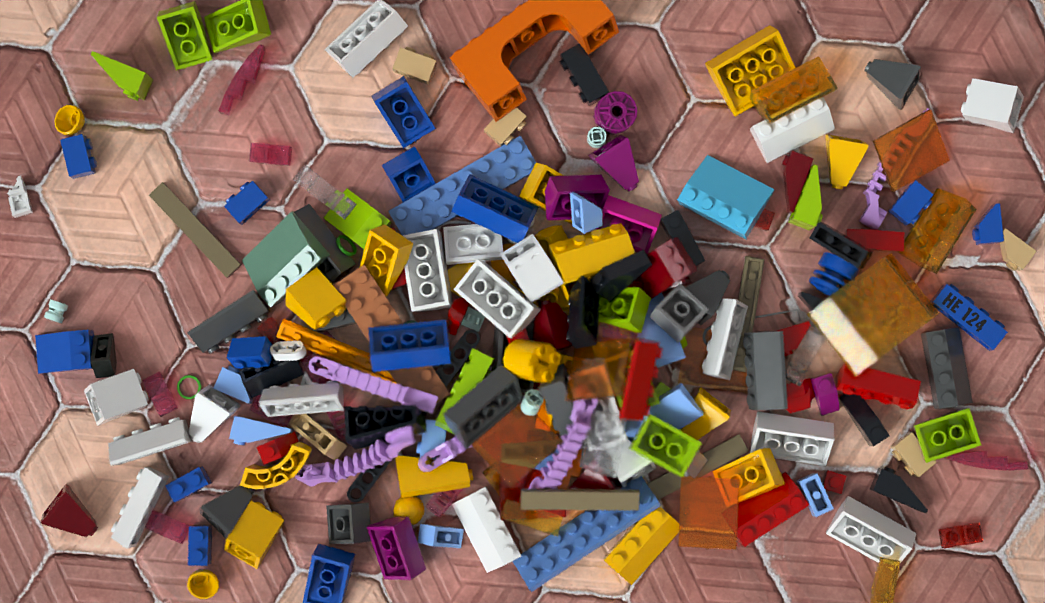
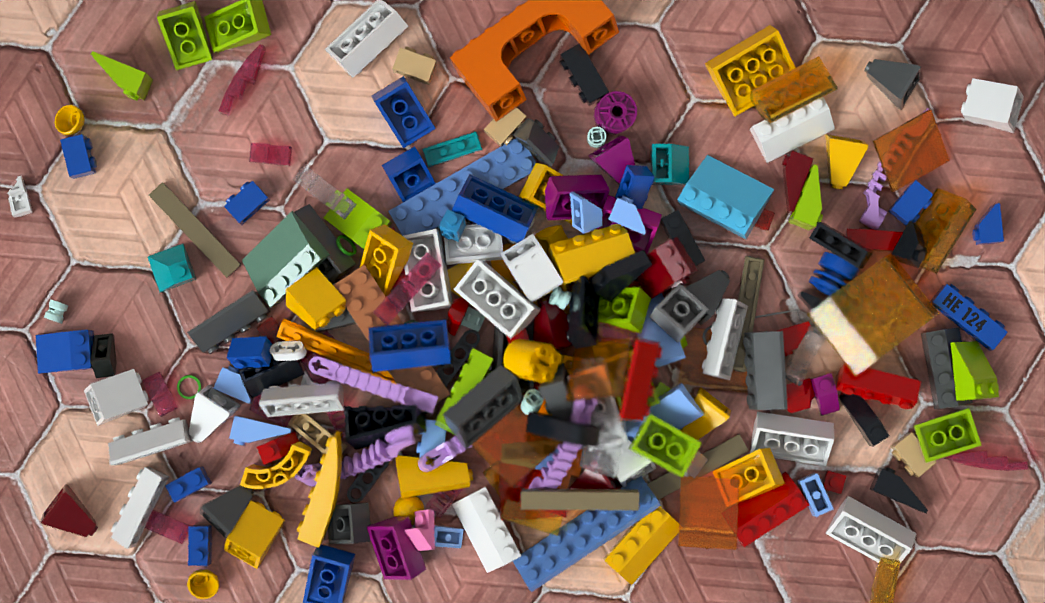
clear red slope [938,523,983,548] -> none
tan slope [1000,228,1036,271] -> none
none -> teal slope [147,244,197,292]
none -> yellow slope [297,431,342,548]
none -> clear pink slope [373,253,441,325]
none -> bright pink slope [405,510,435,551]
none -> teal tile [422,131,482,168]
none -> dark azure brick [439,210,466,242]
none -> dark grey slope [513,118,560,167]
none -> black beam [526,411,601,447]
none -> light aqua wheel [549,286,571,310]
none -> light blue slope [608,196,646,234]
none -> blue brick [615,165,655,209]
none -> teal slope [651,144,689,185]
none -> black slope [891,221,927,268]
none -> lime slope [951,341,999,401]

